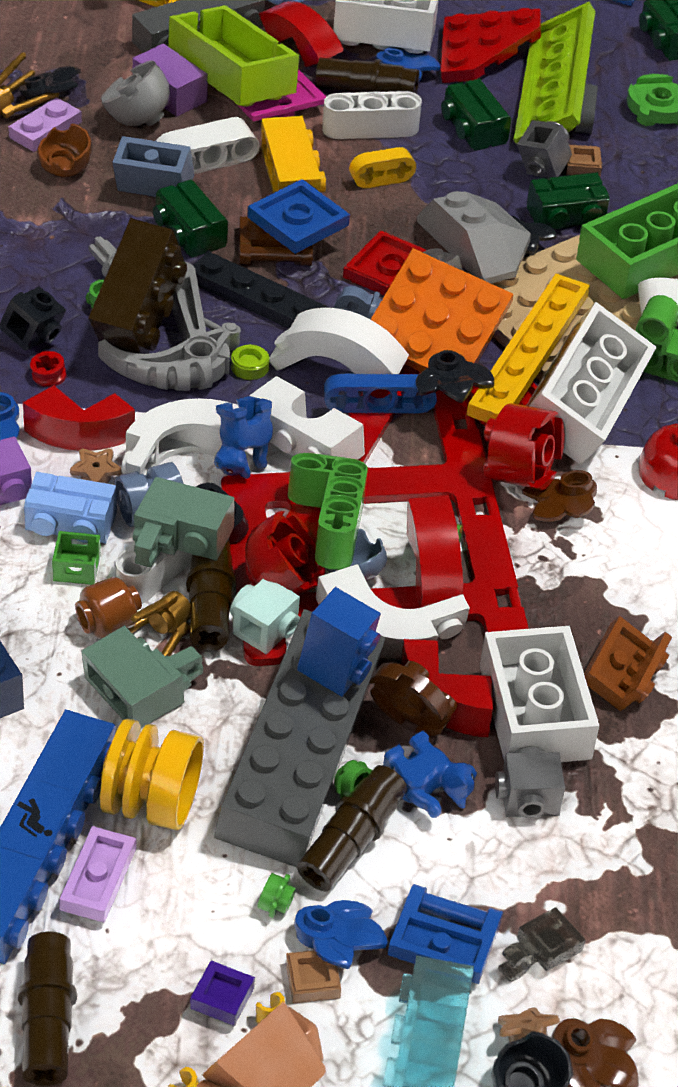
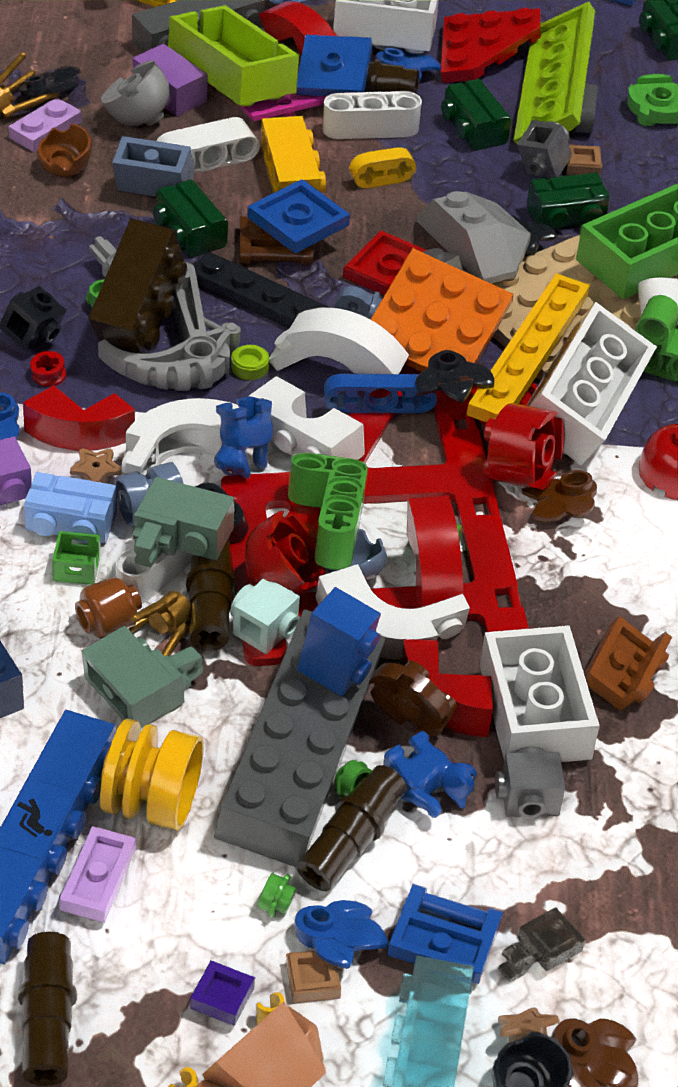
none -> blue plate [296,35,373,96]

